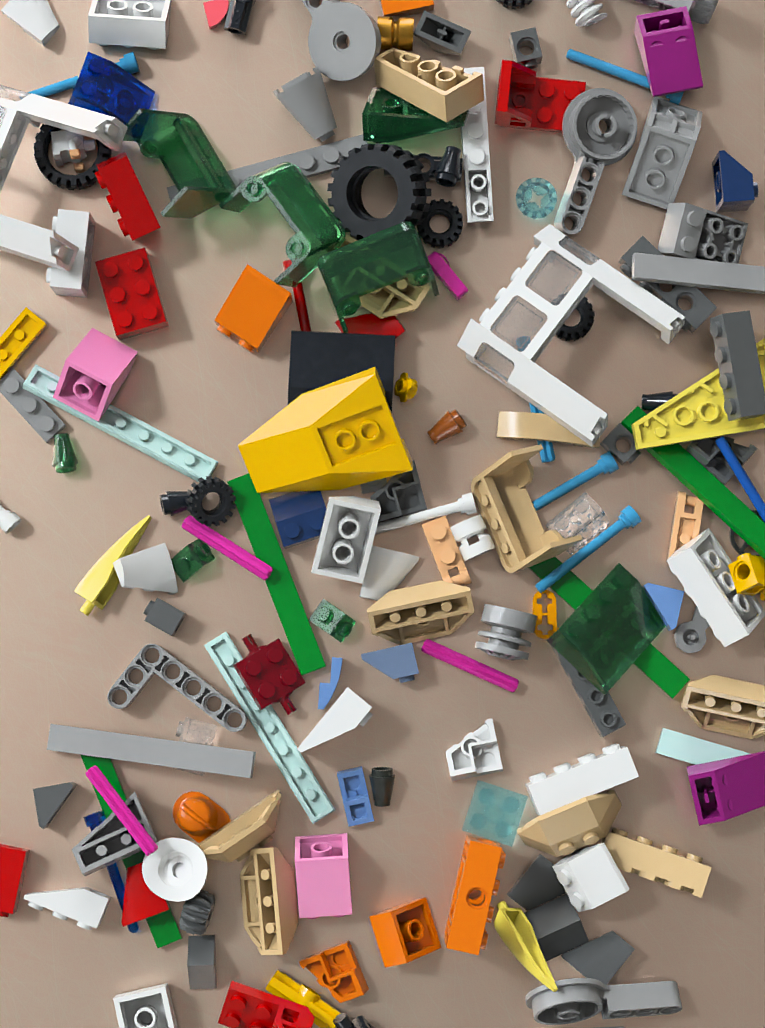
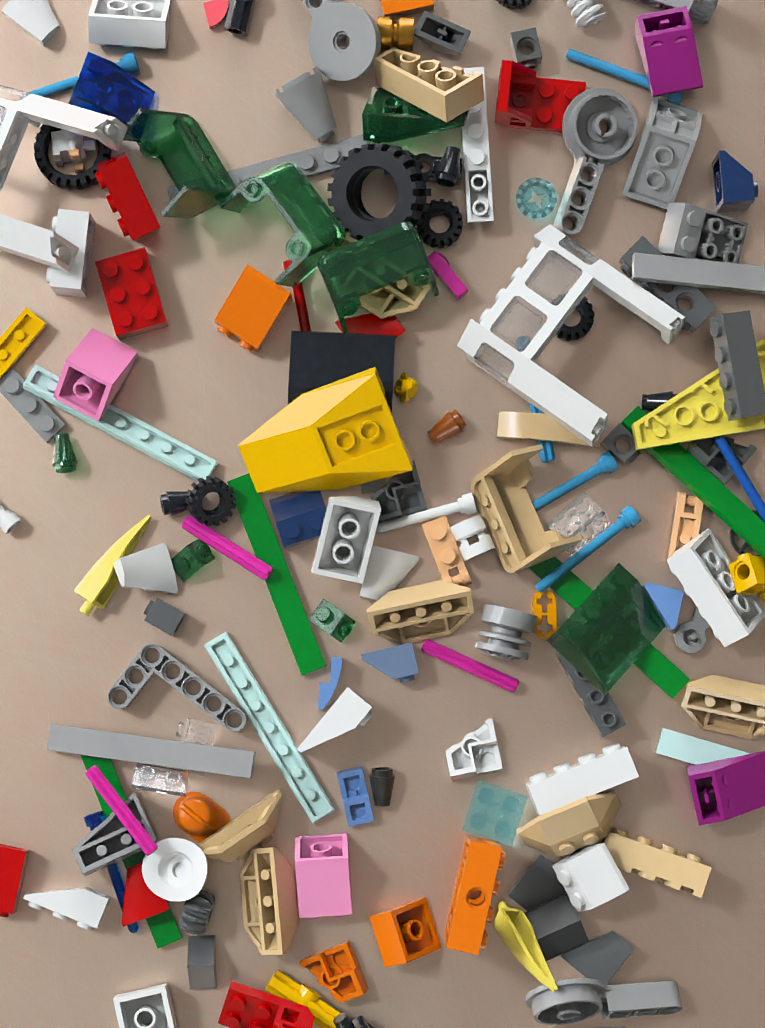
dark grey slope [33,782,77,829] -> none
dark red plate [233,634,306,715] -> none
none -> clear bracket [132,763,189,797]

